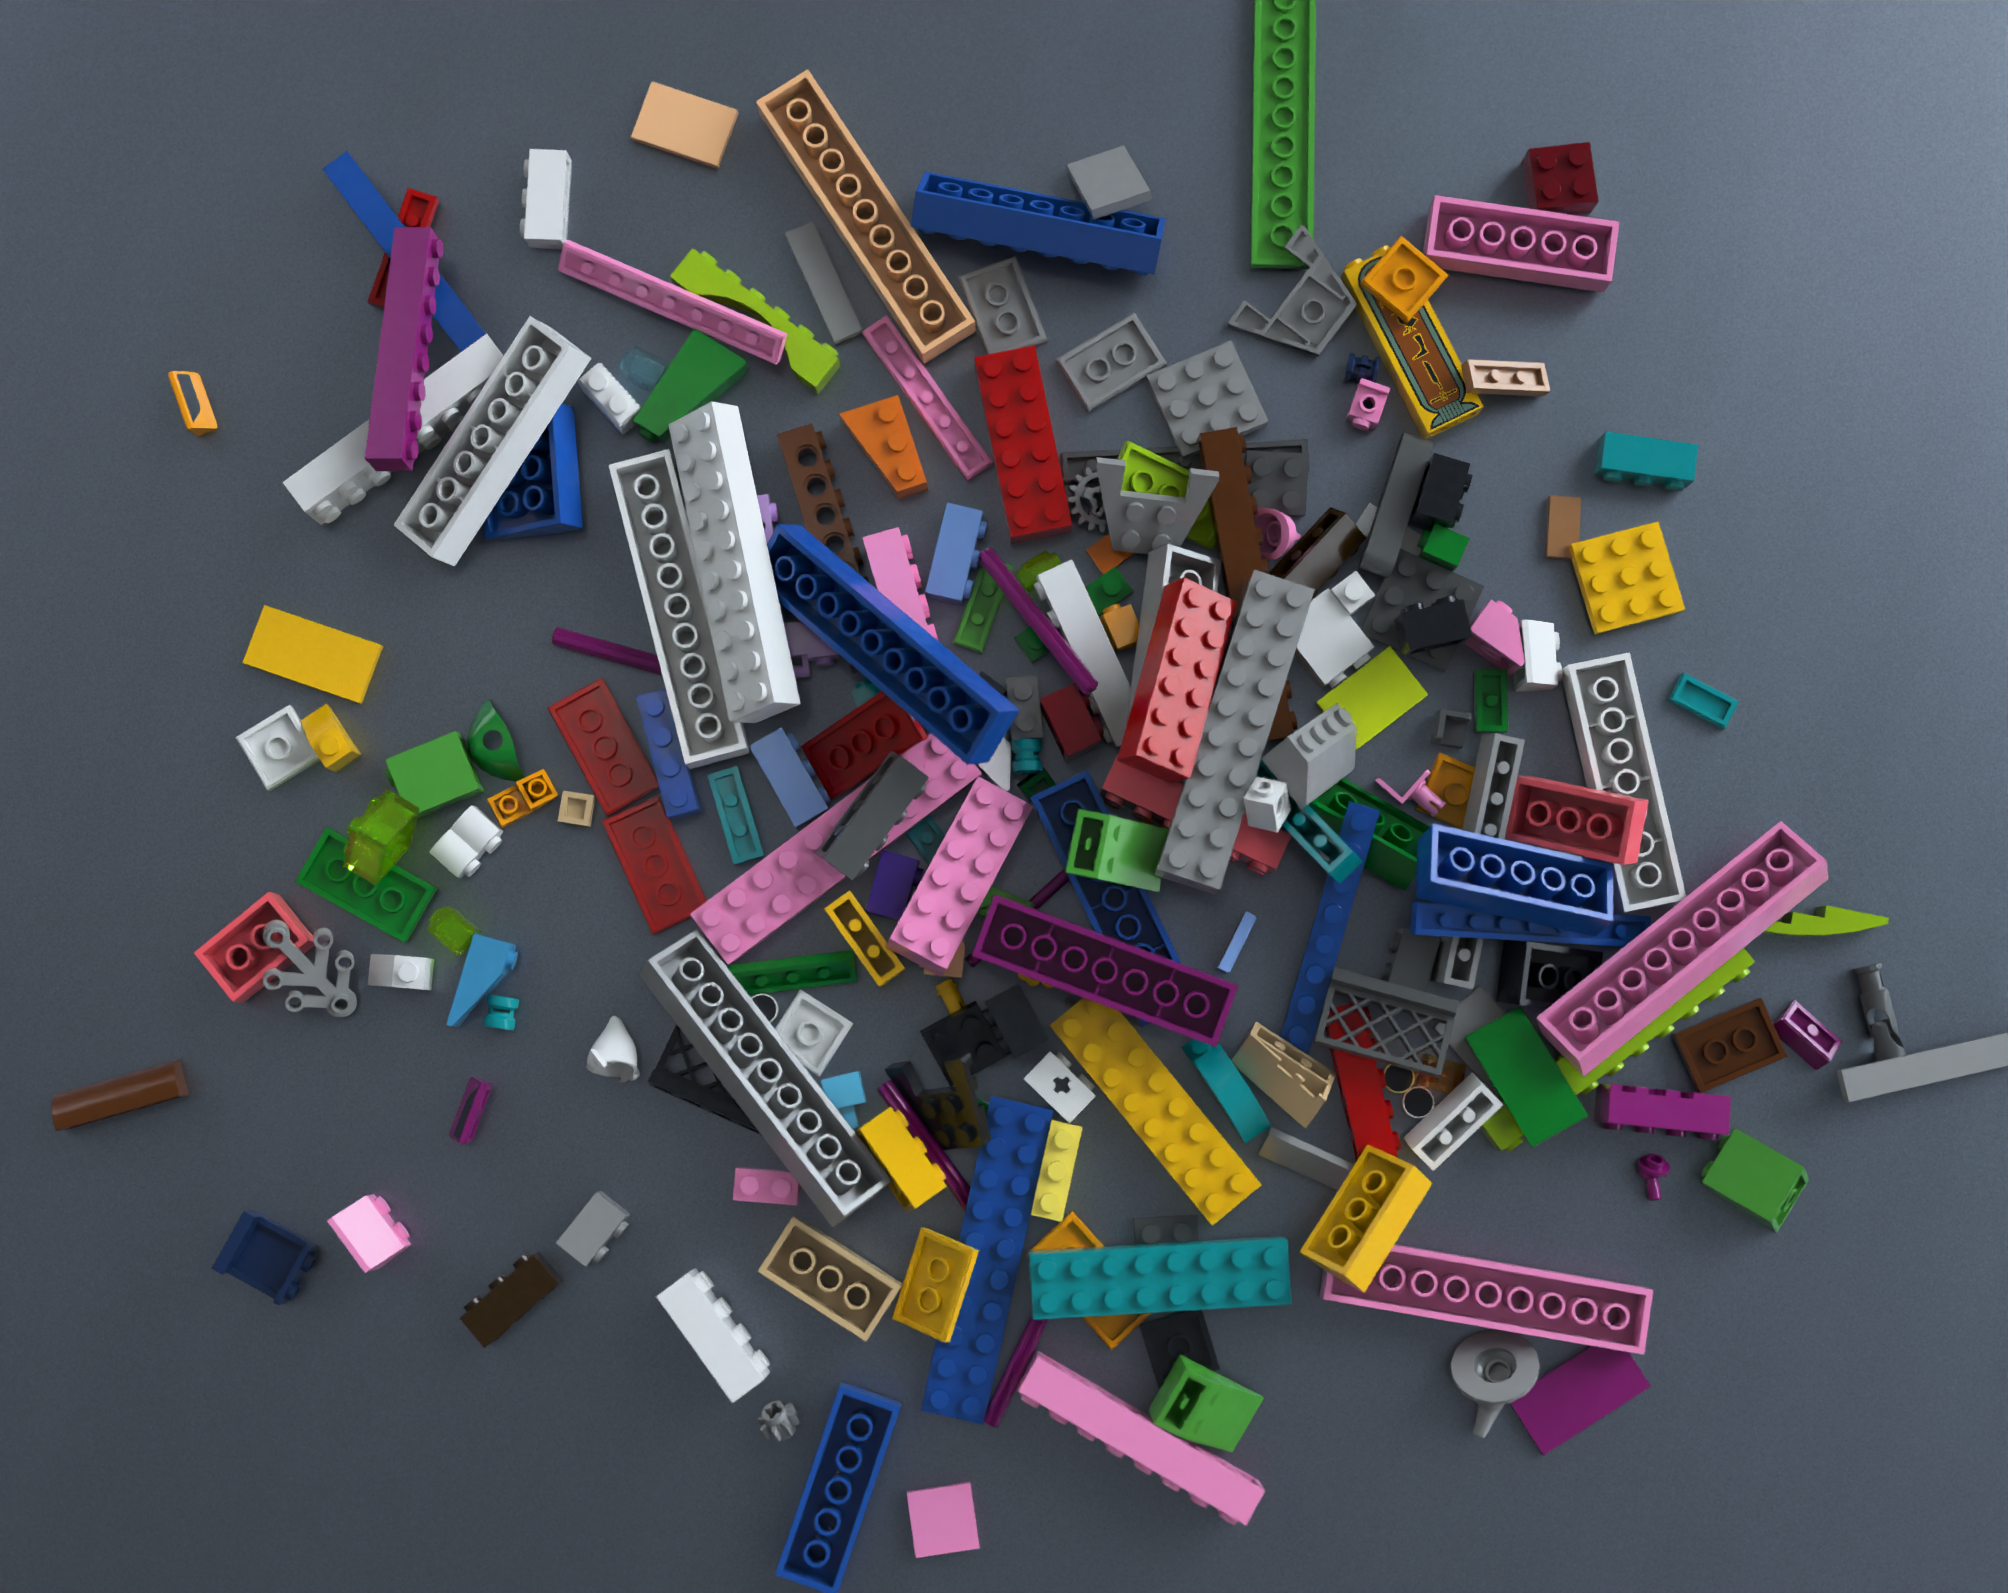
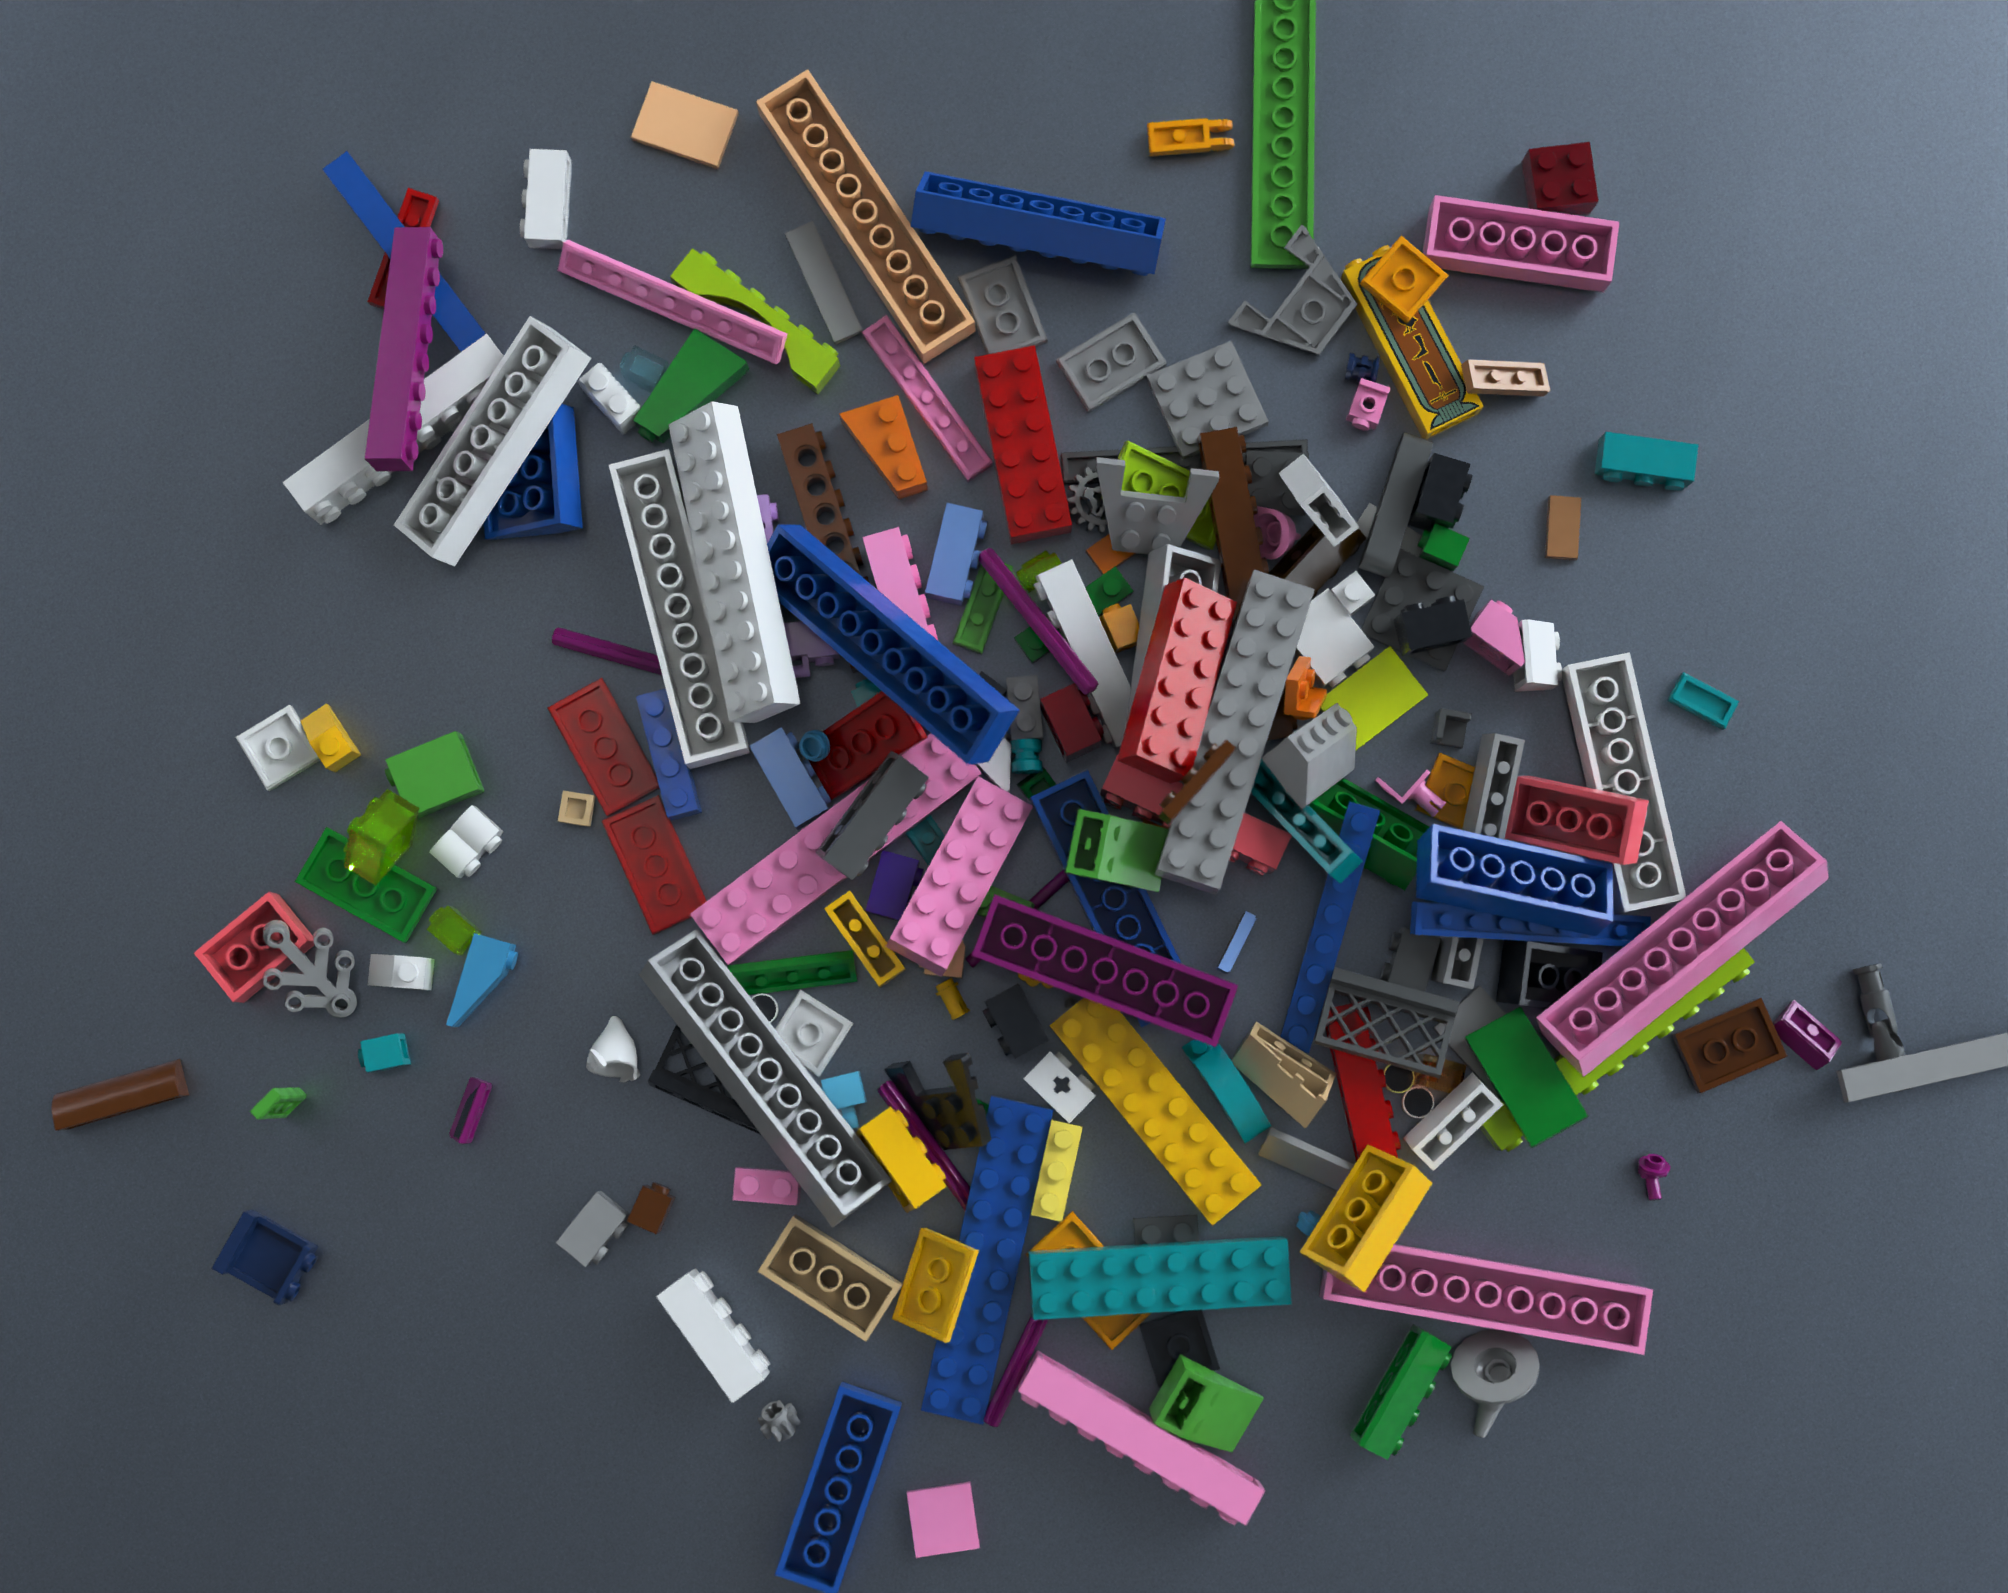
light orange slope [168,371,218,437] -> none
yellow tile [242,605,383,704] -> none
bright pink slope [327,1194,411,1273] -> none
dark brown brick [460,1252,563,1348] -> none
green piece [467,699,524,781] -> none
teal wheel [483,994,520,1030] -> none
light orange slope [487,768,559,829] -> none
teal plate [707,766,765,865] -> none
black plate [920,1000,1006,1087] -> none
light grey tile [1067,146,1152,219] -> none
white brick [1243,776,1290,833] -> none
green plate [1474,669,1508,733] -> none
magenta tile [1509,1345,1651,1456] -> none
yellow plate [1569,521,1685,635] -> none
magenta wedge [1594,1083,1731,1140] -> none
bright green slope [1701,1128,1810,1233] -> none
lime slope [1761,905,1889,937] -> none
none -> bright green tile [249,1087,307,1120]
none -> teal brick [358,1033,411,1073]
none -> reddish brown brick [627,1182,676,1234]
none -> dark azure plate [799,730,830,762]
none -> light orange hinge [1147,118,1234,157]
none -> reddish brown plate [1159,739,1236,825]
none -> white brick [1279,454,1360,547]
none -> orange bracket [1284,656,1327,720]
none -> dark azure plate [1296,1211,1321,1236]
none -> green slope [1350,1324,1452,1460]

